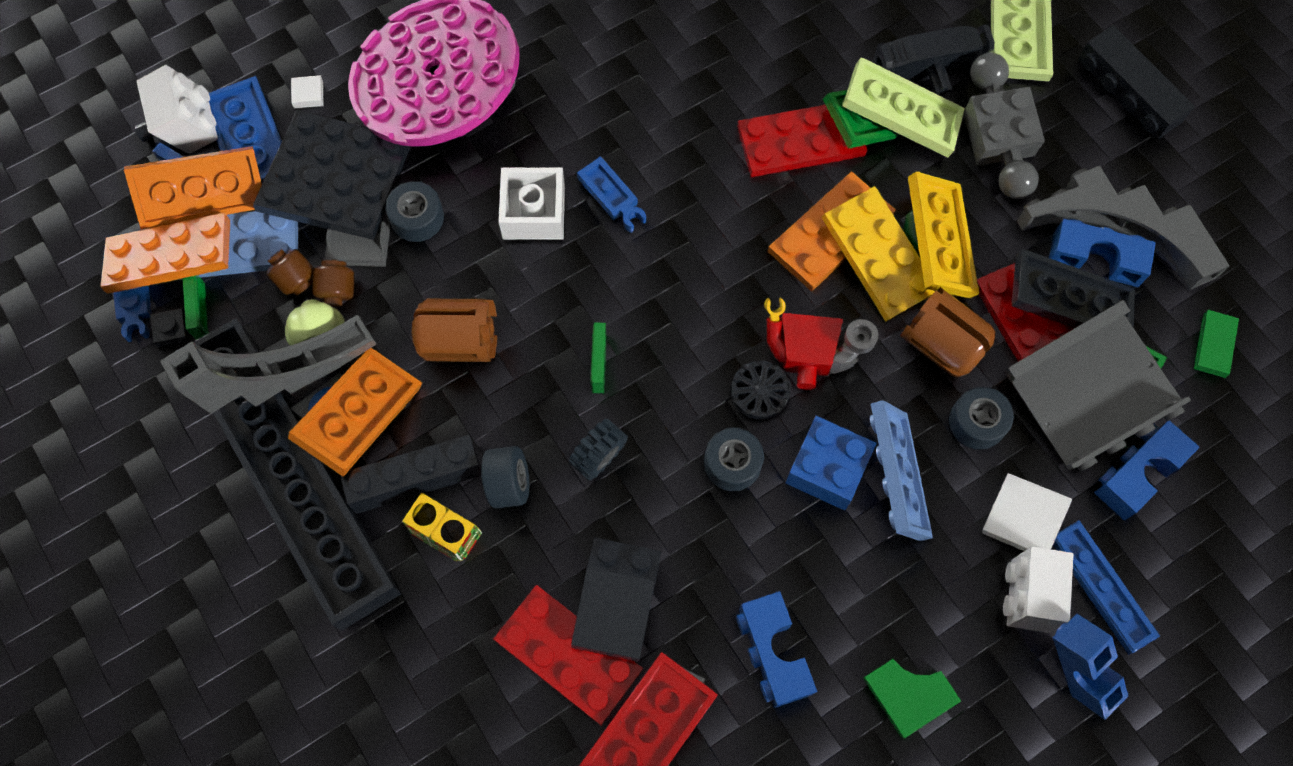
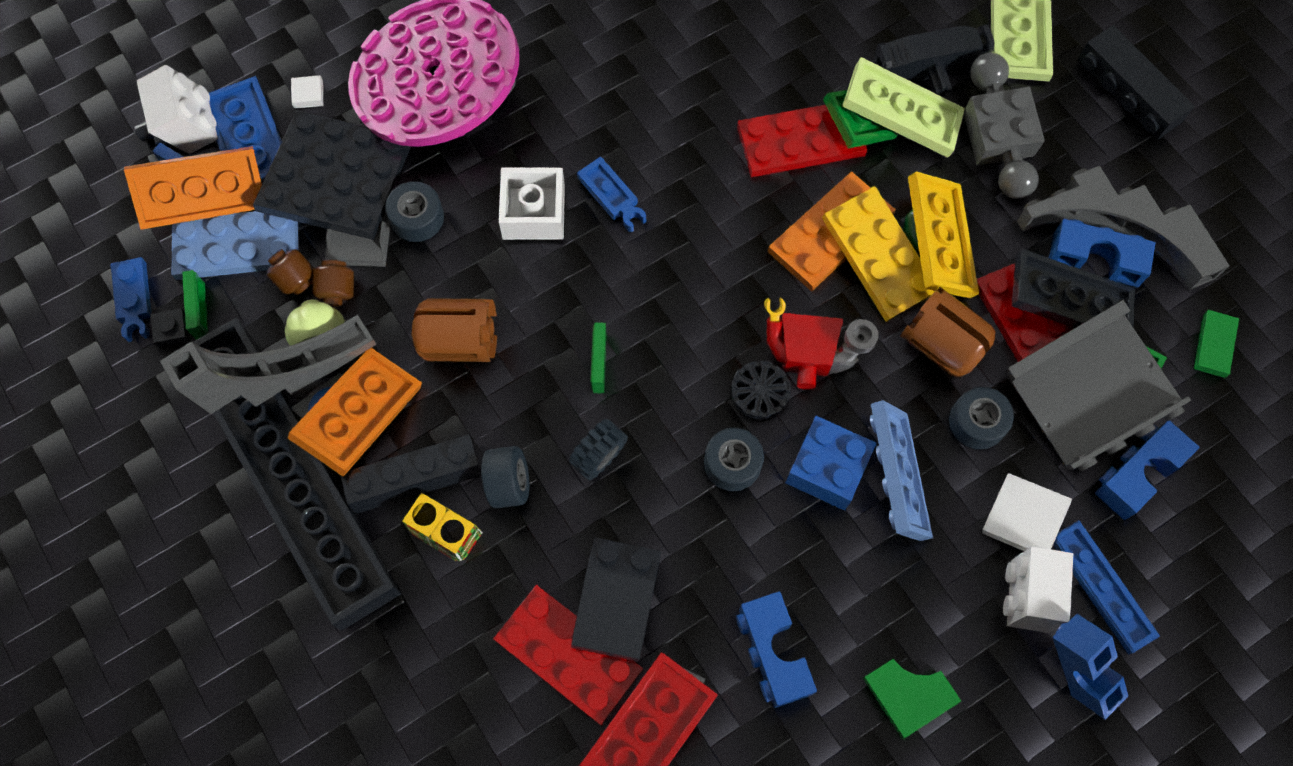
orange plate [101,213,230,294] -> none

